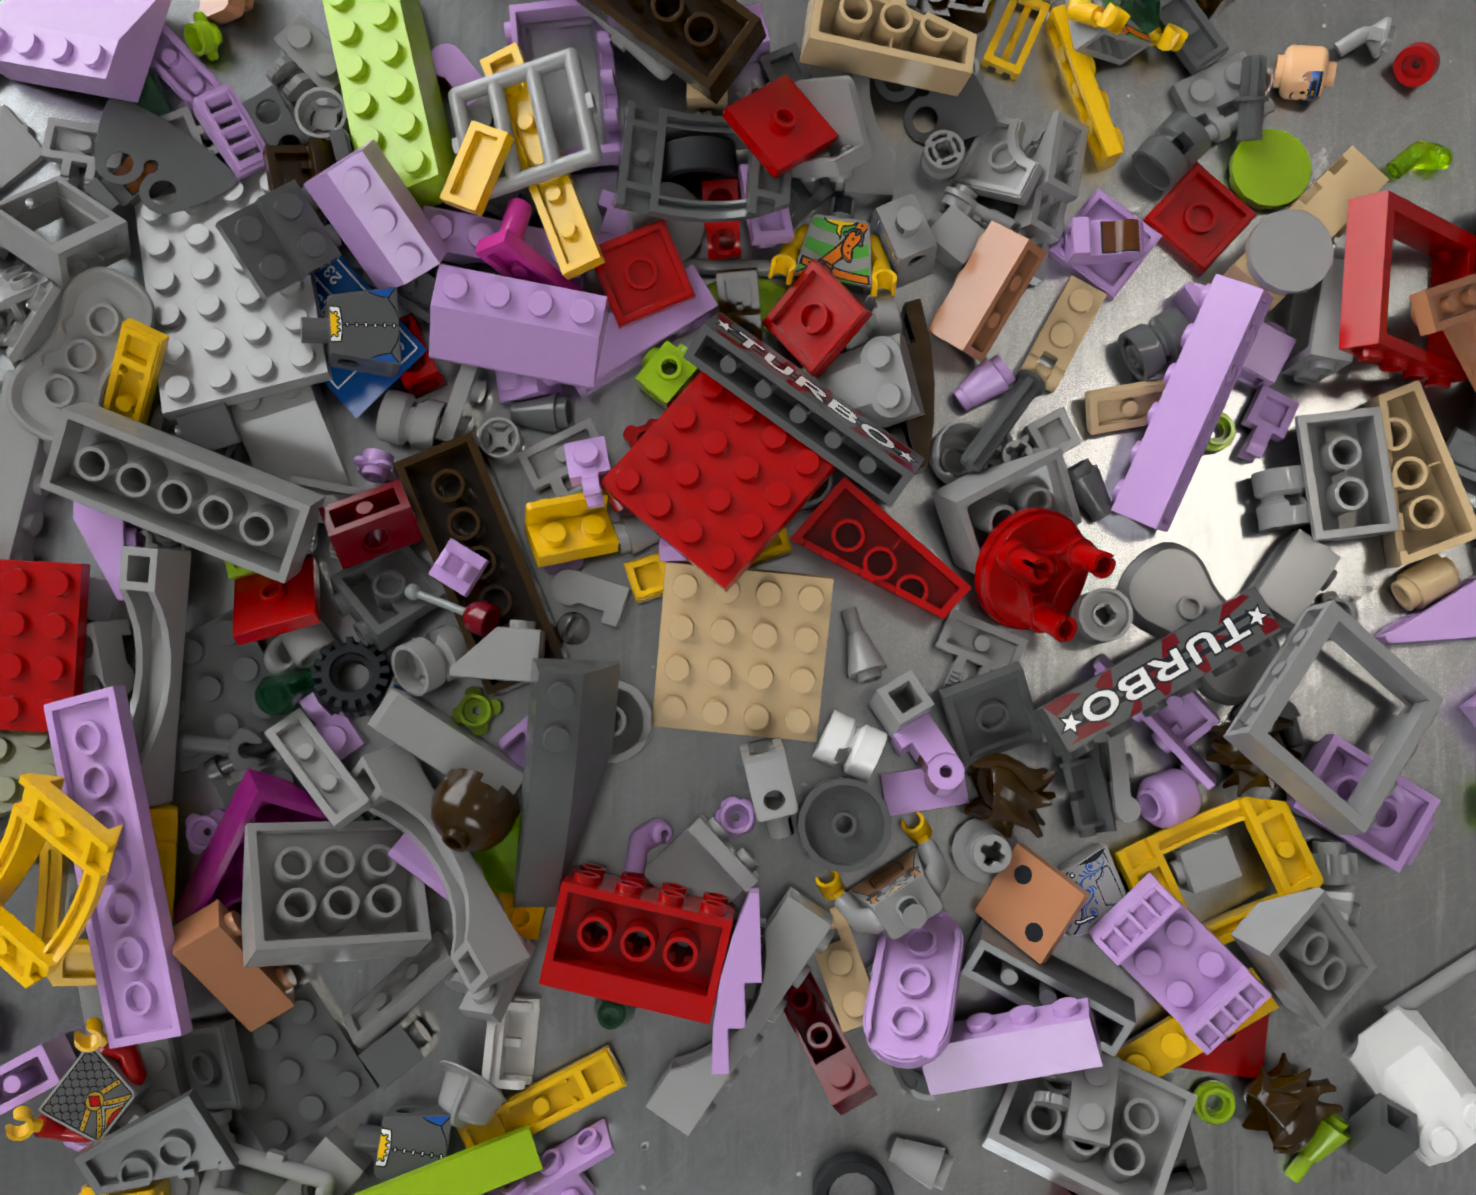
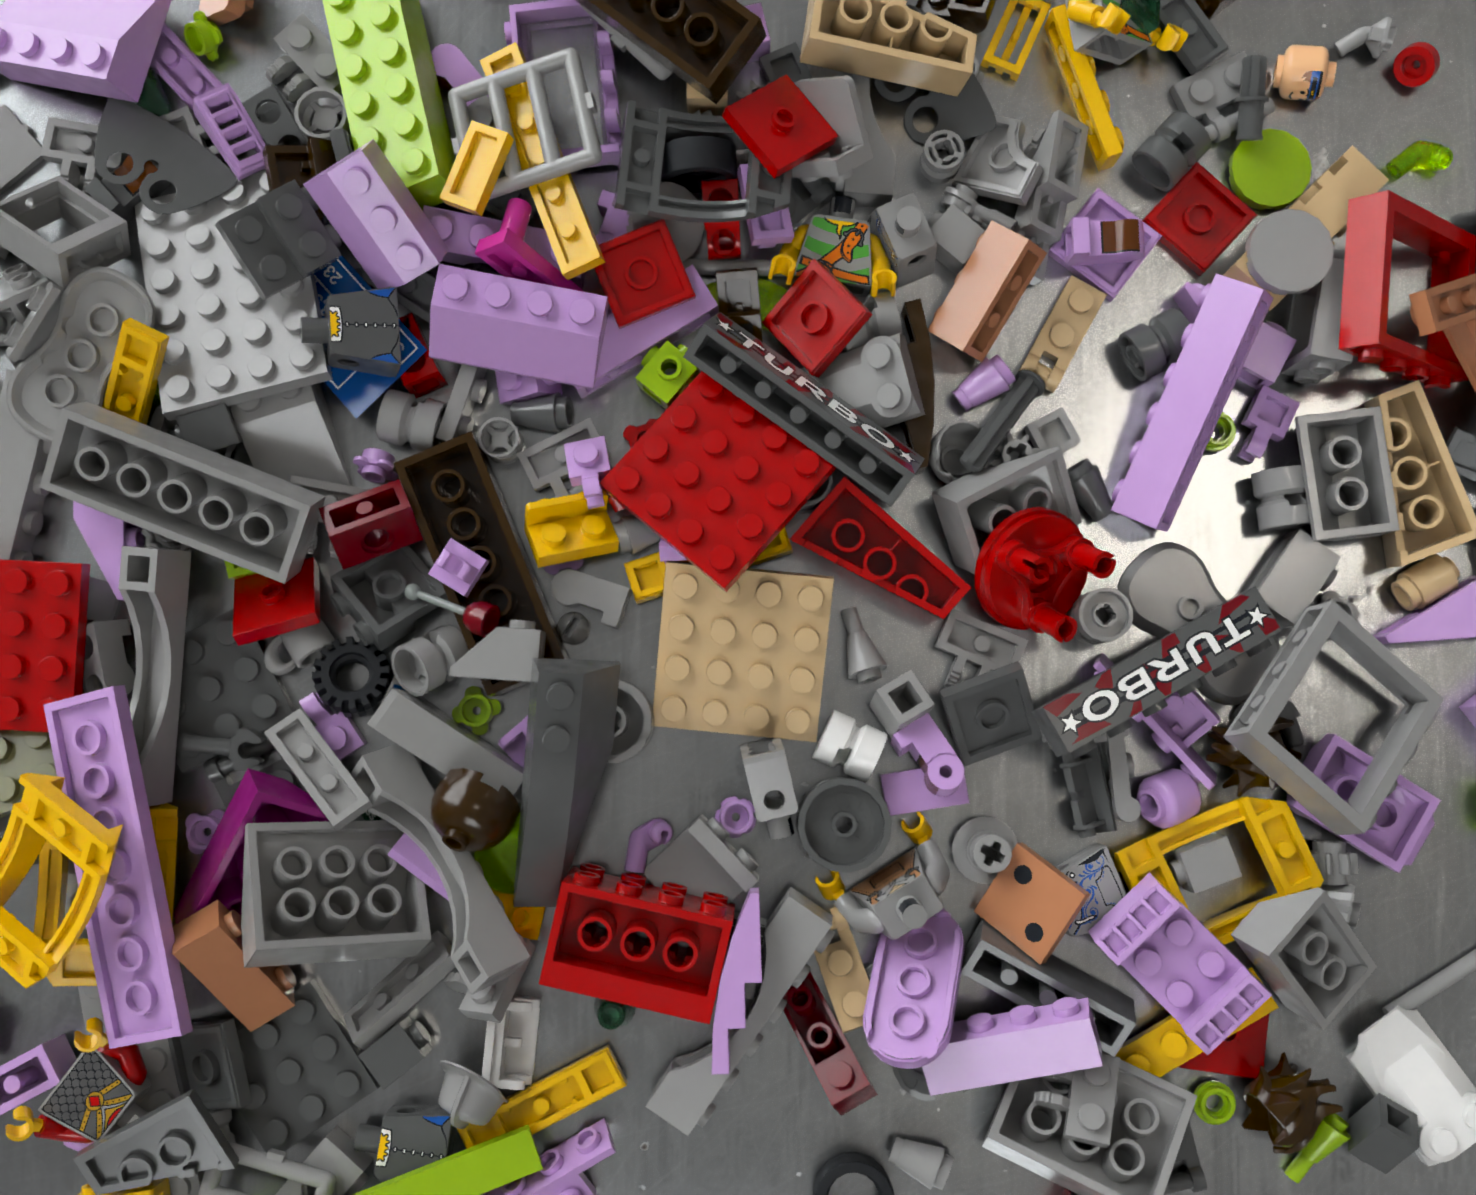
clear green cone [255,668,315,715] -> none
dark brown hair [964,753,1057,838] -> none
tan plate [1085,378,1165,435] -> none

